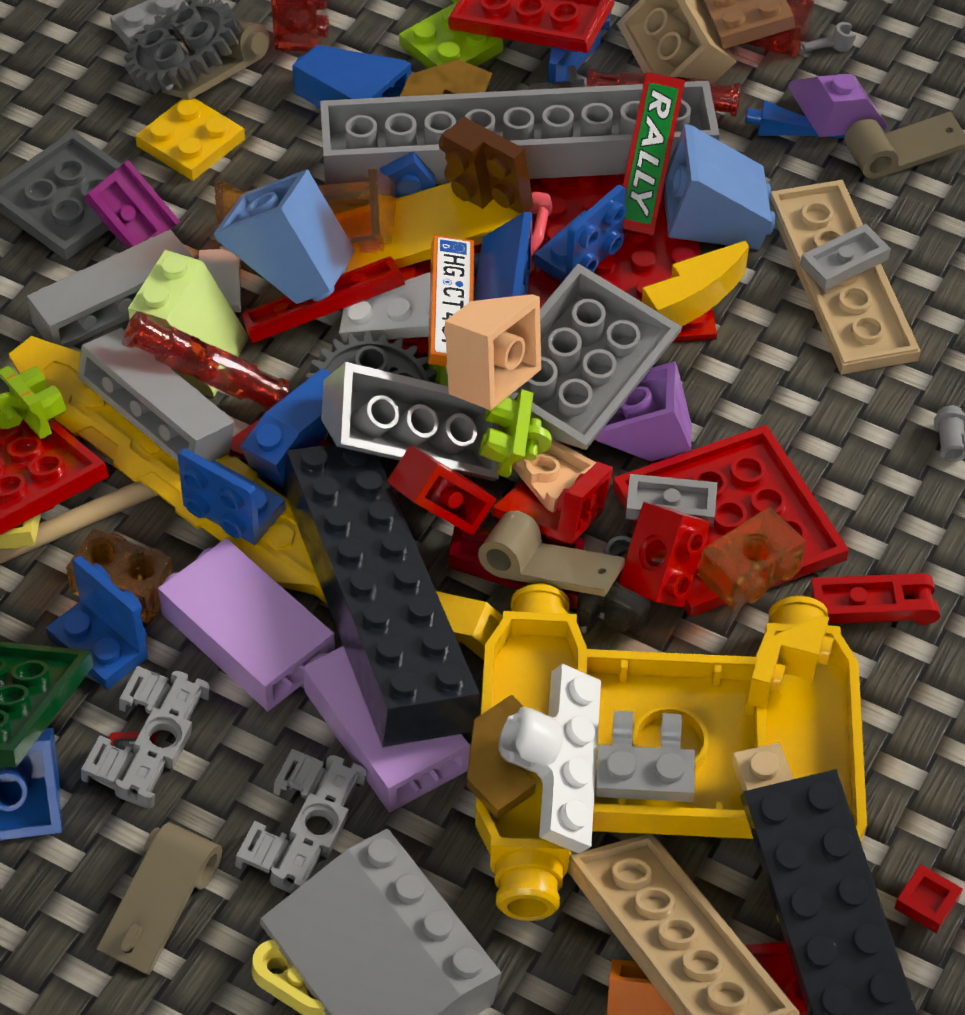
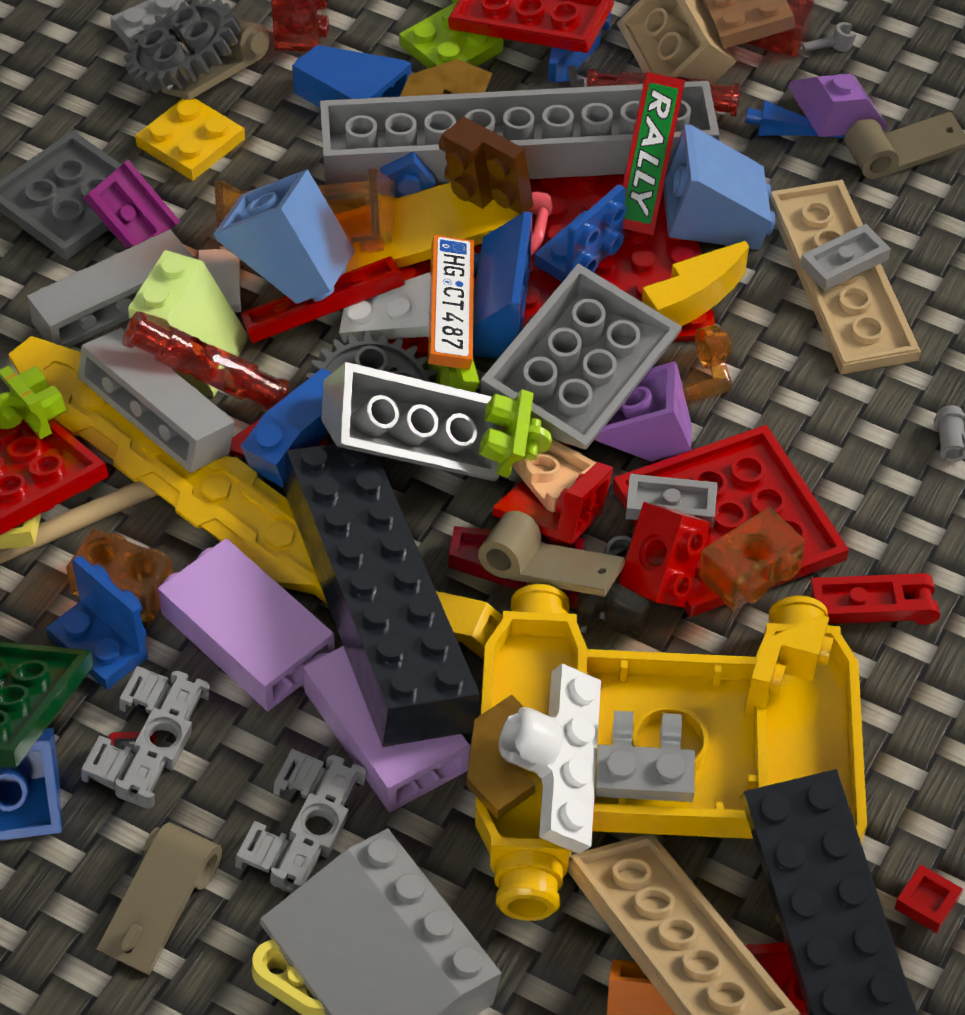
blue bracket [177,448,286,545] -> none
red brick [387,444,497,536] -> none
light nougat slope [444,294,541,411] -> none
tan plate [732,743,793,792] -> none
none -> clear orange plate [683,325,732,401]

